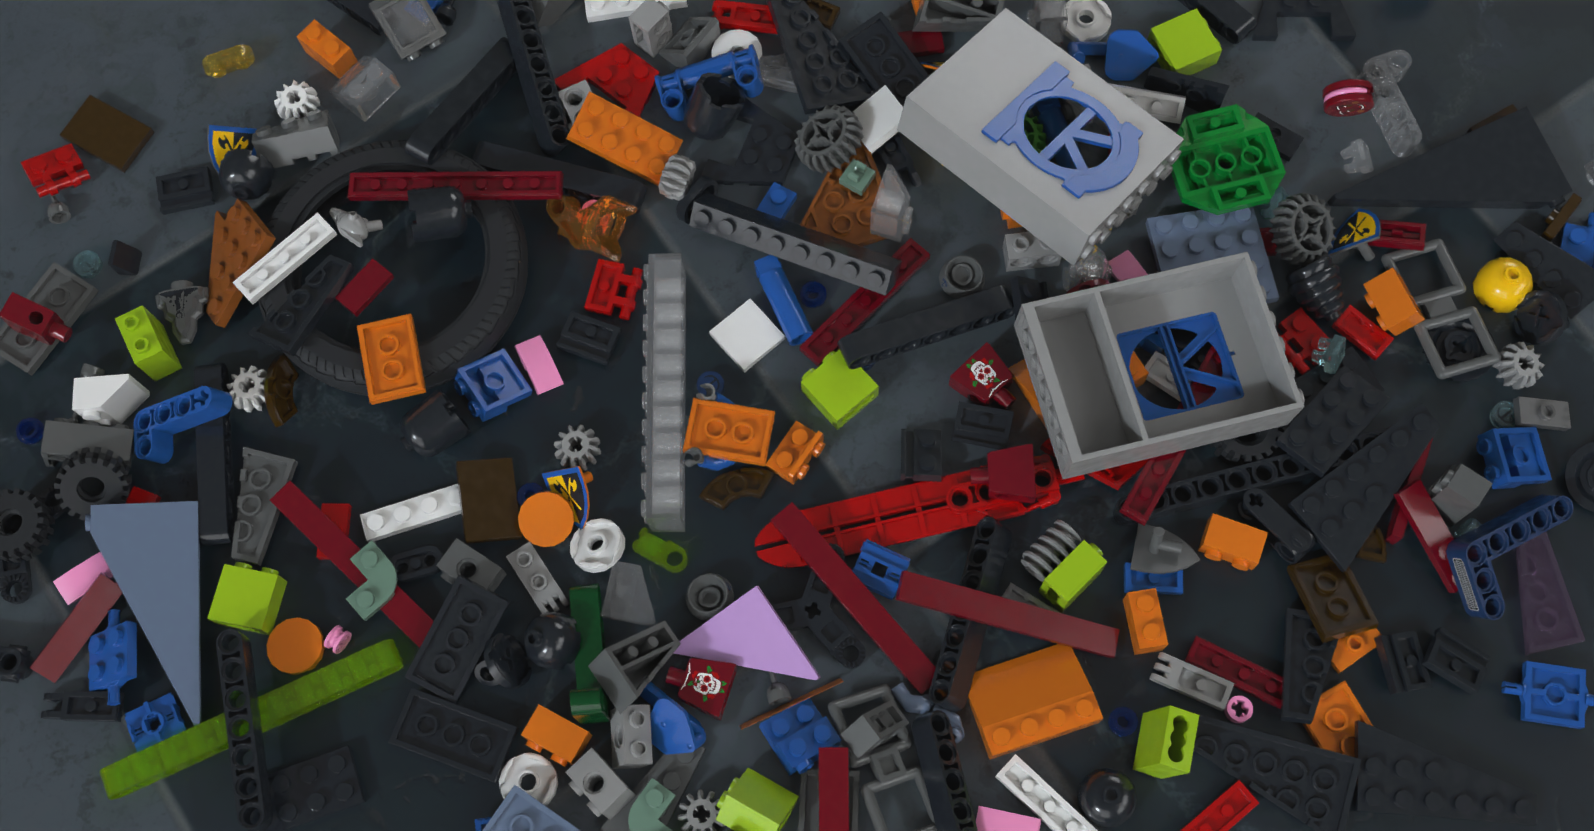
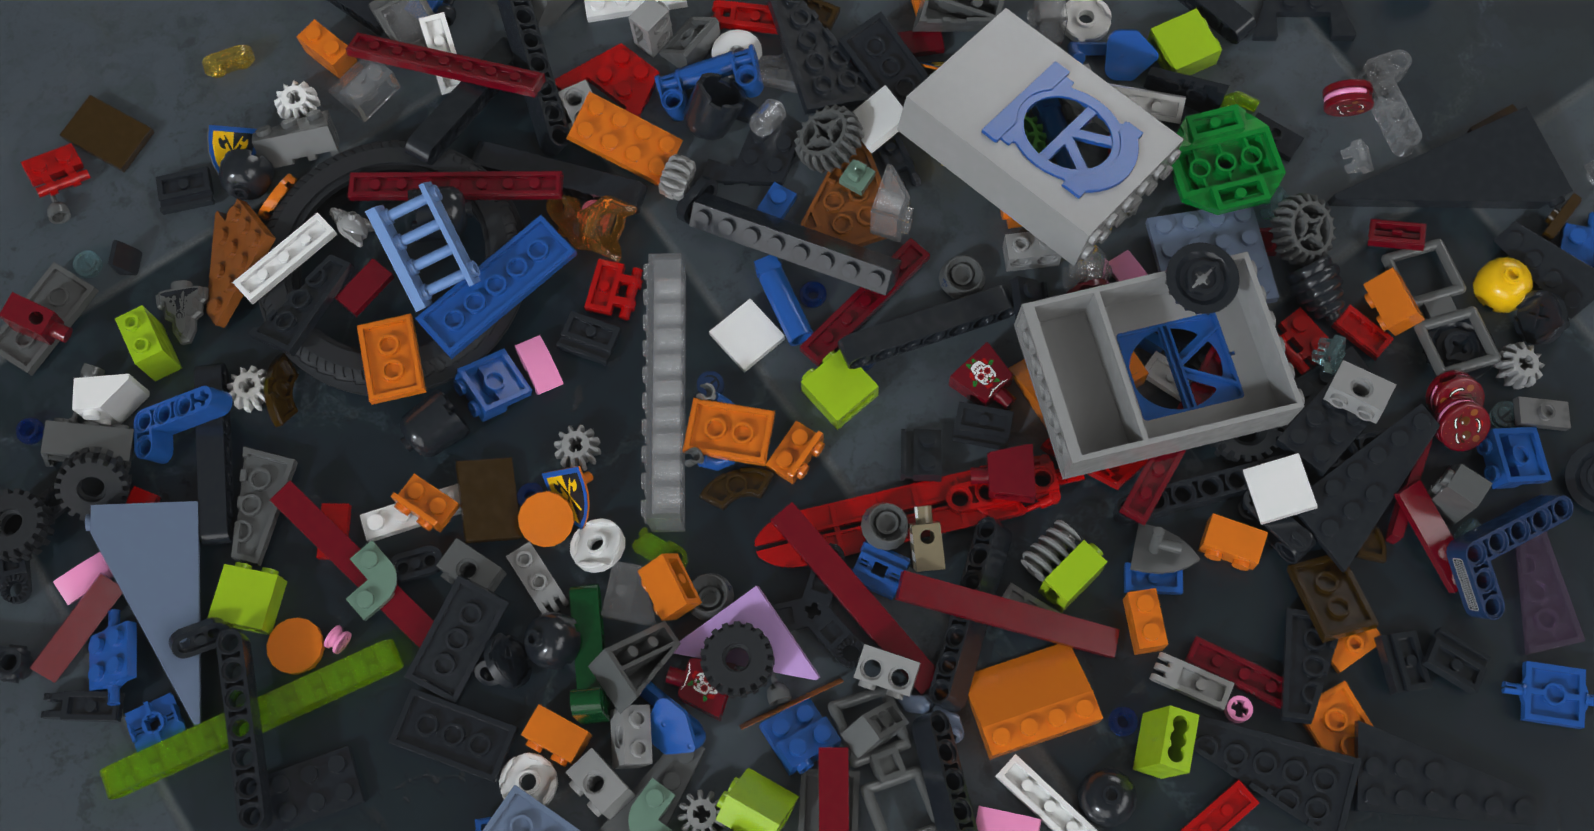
shield [1328,208,1381,261] -> none
none -> black plate [169,617,229,659]
none -> orange tile [257,173,297,221]
none -> dark red tile [346,32,546,98]
none -> medium blue fence [365,181,481,312]
none -> orange bracket [390,473,460,533]
none -> blue tile [415,215,577,359]
none -> white plate [418,12,461,95]
none -> orange brick [638,553,702,621]
none -> black tyre [700,621,775,698]
none -> clear brick [750,99,786,137]
none -> light grey brick [853,644,921,700]
none -> dark grey hat [861,502,909,550]
none -> dark tan torso [909,505,946,572]
none -> black gear [1165,242,1240,315]
none -> clear neon green arm [1221,91,1260,112]
none -> white tile [1243,453,1317,525]
none -> light grey brick [1323,360,1397,424]
none -> dark red head [1426,370,1485,413]
none -> dark red head [1433,395,1491,451]

